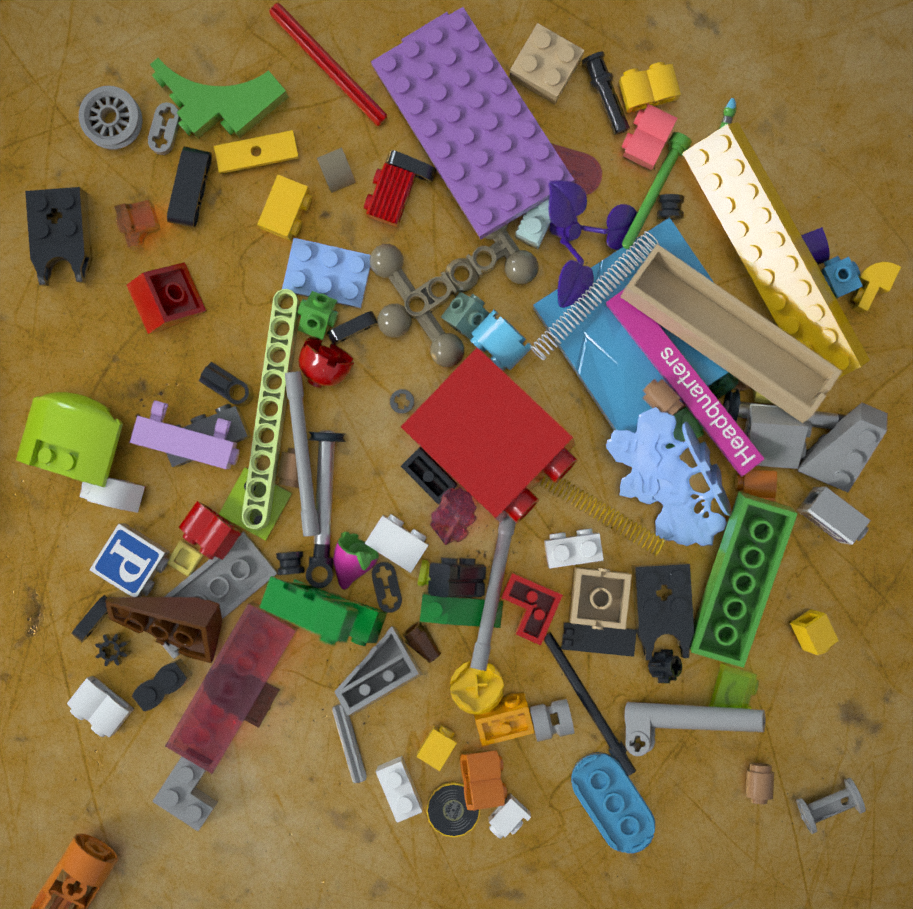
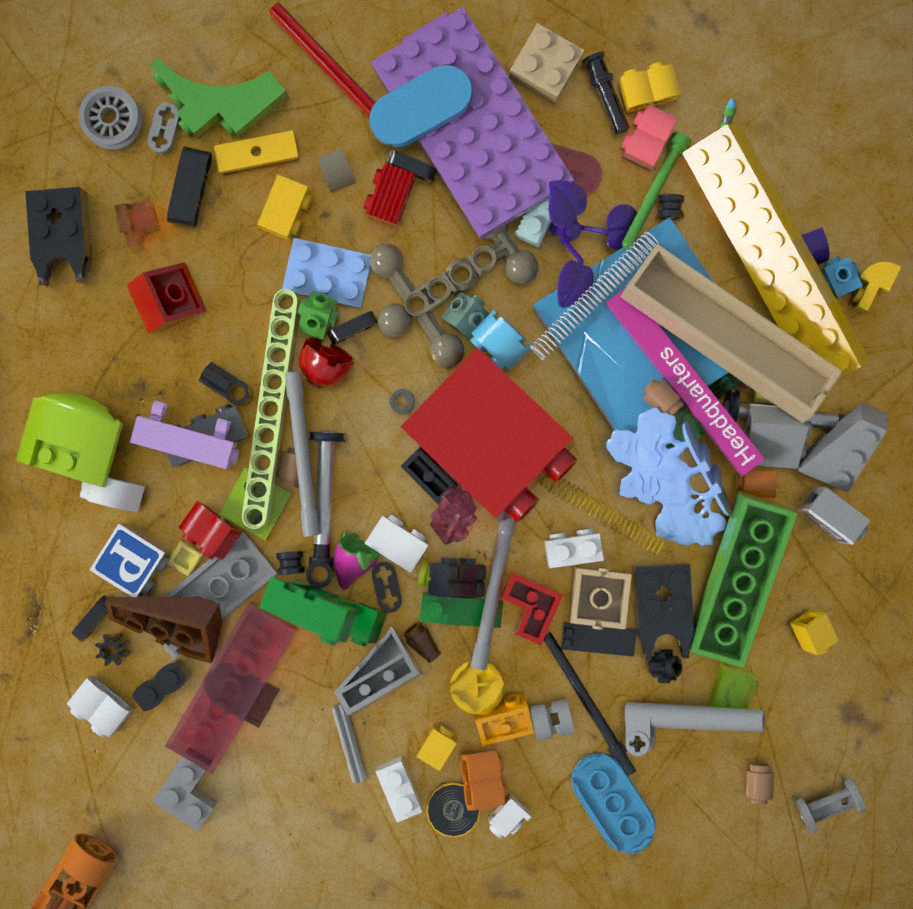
none -> dark azure tile [370,65,472,147]

